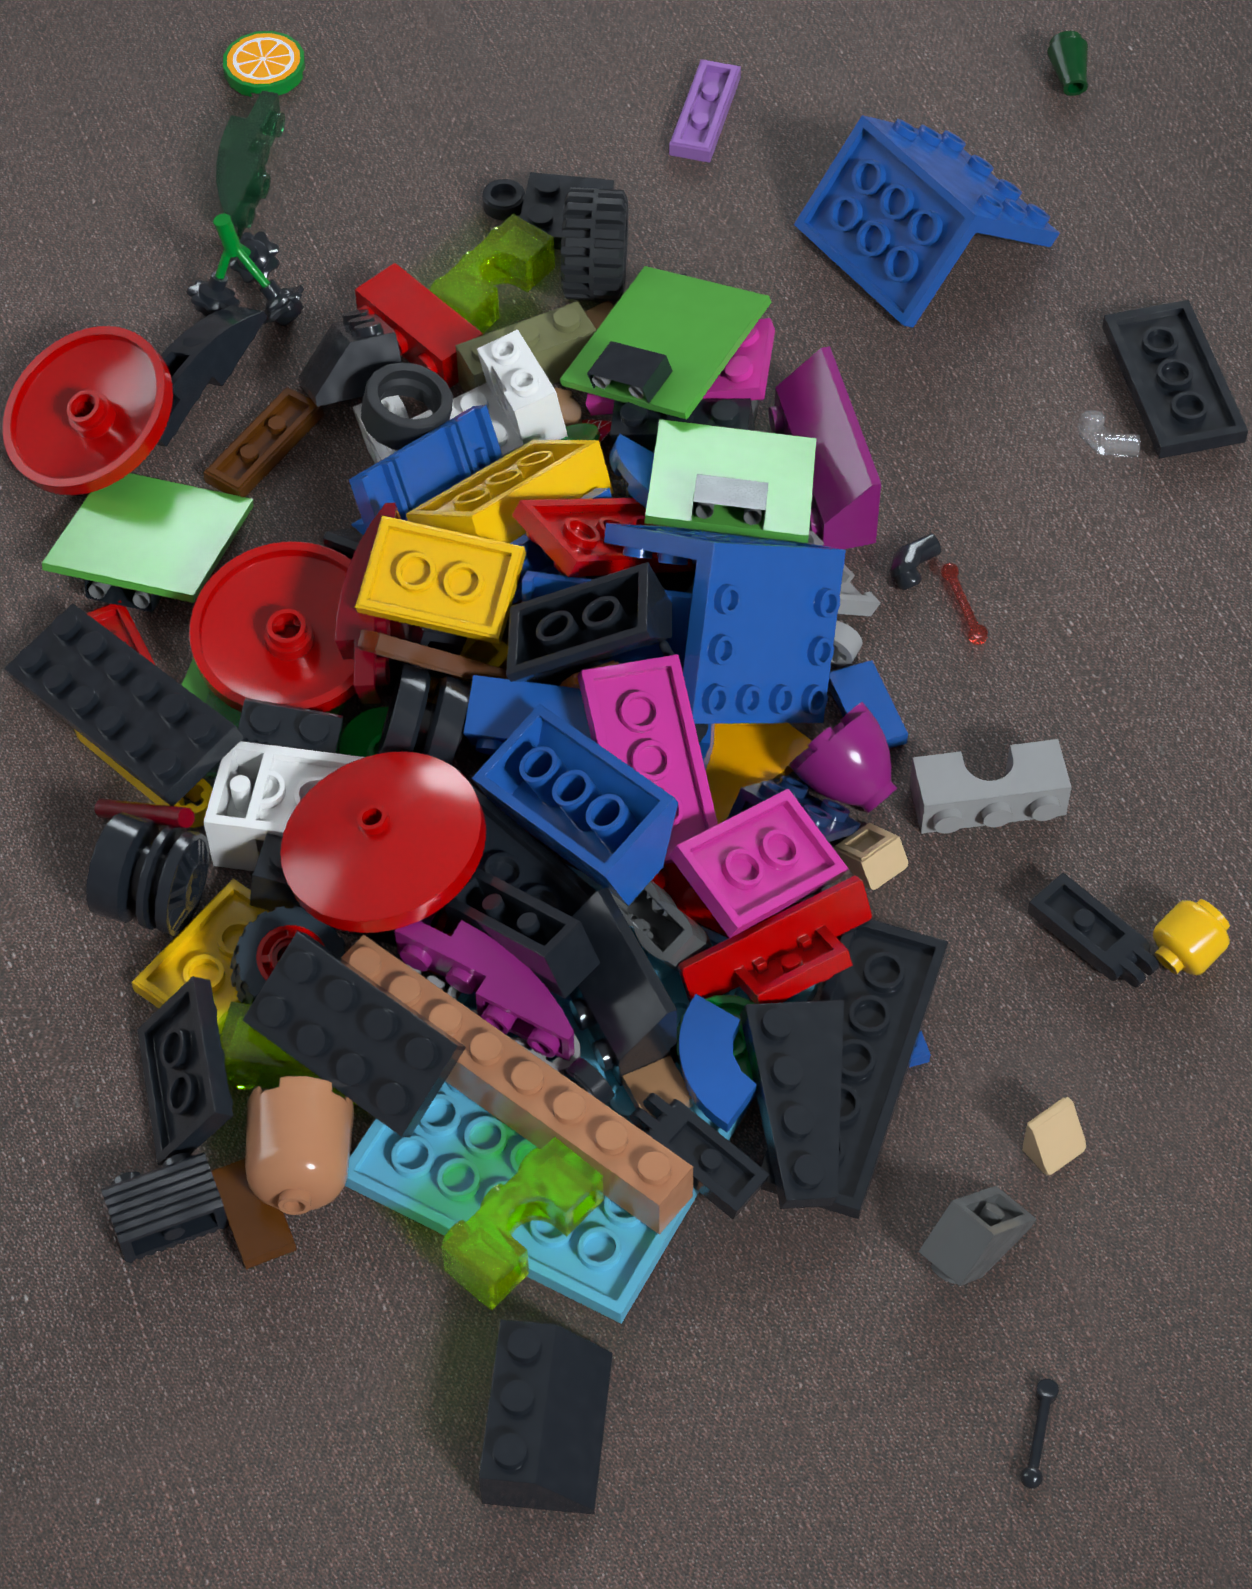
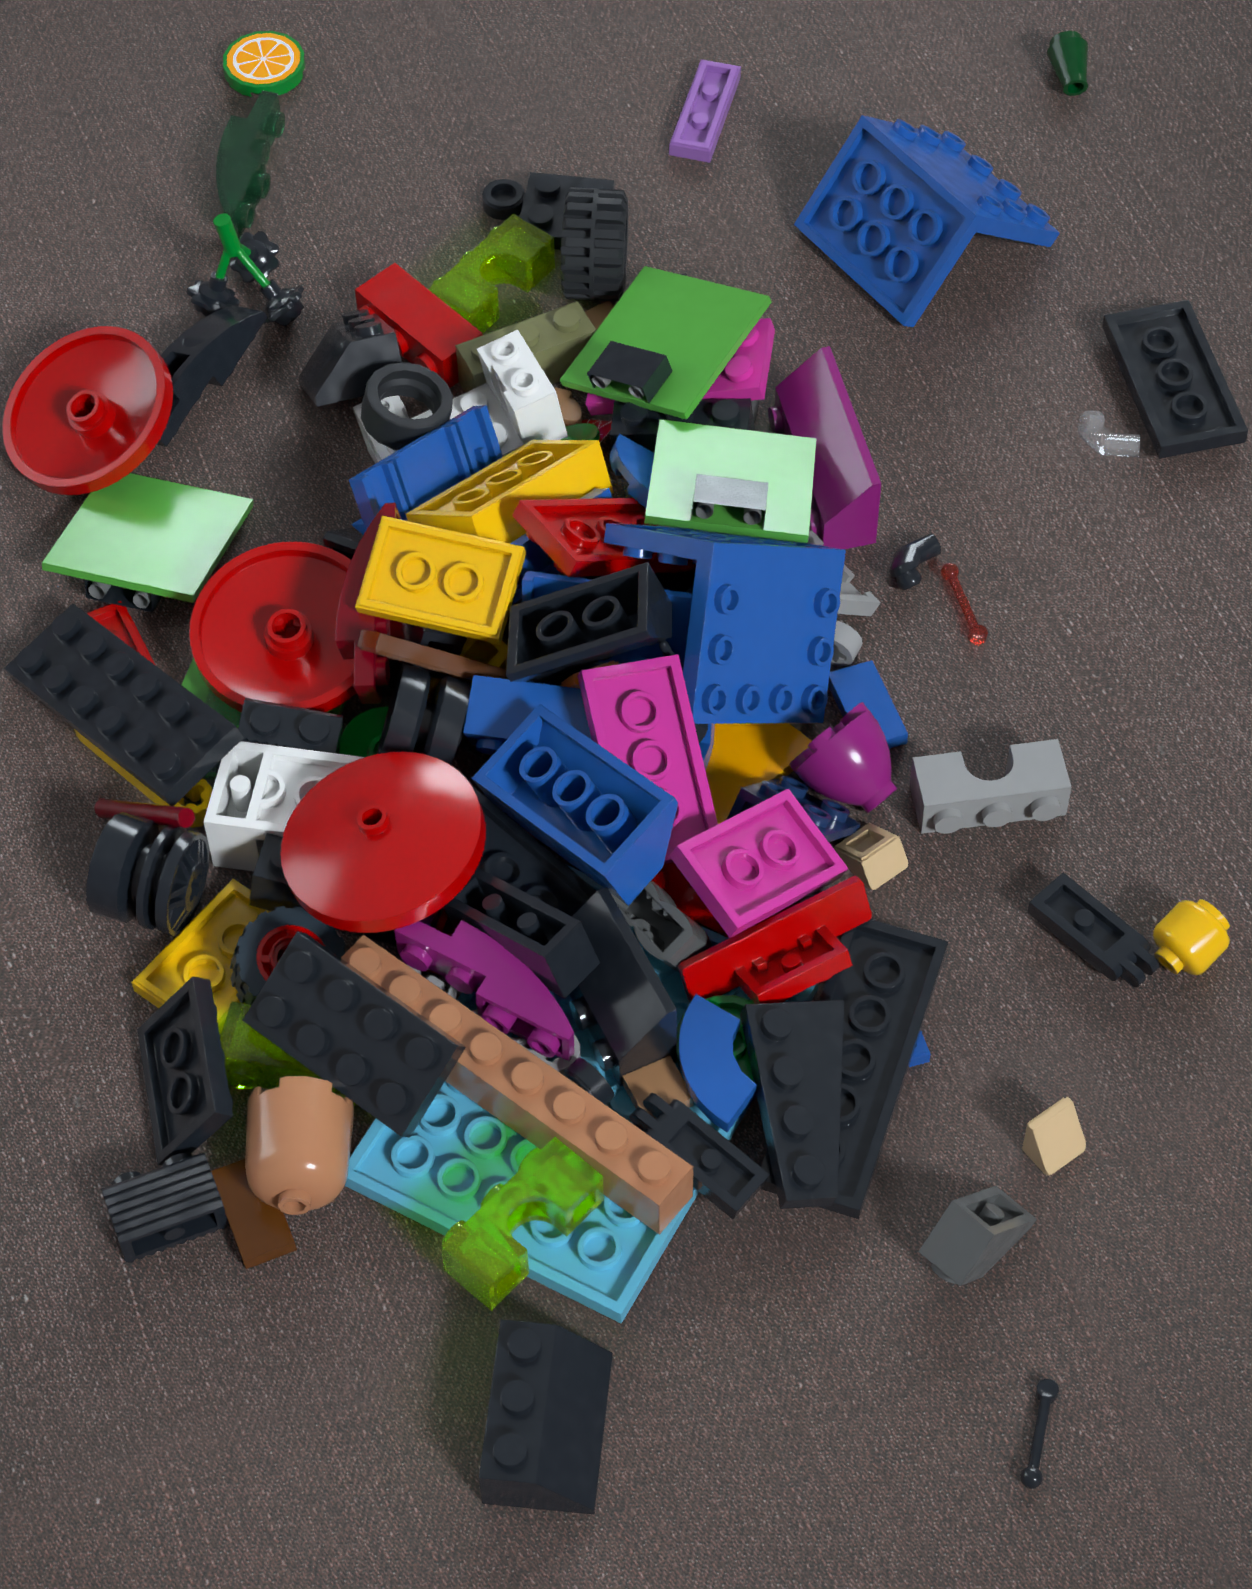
reddish brown tile [203,387,324,497] -> none

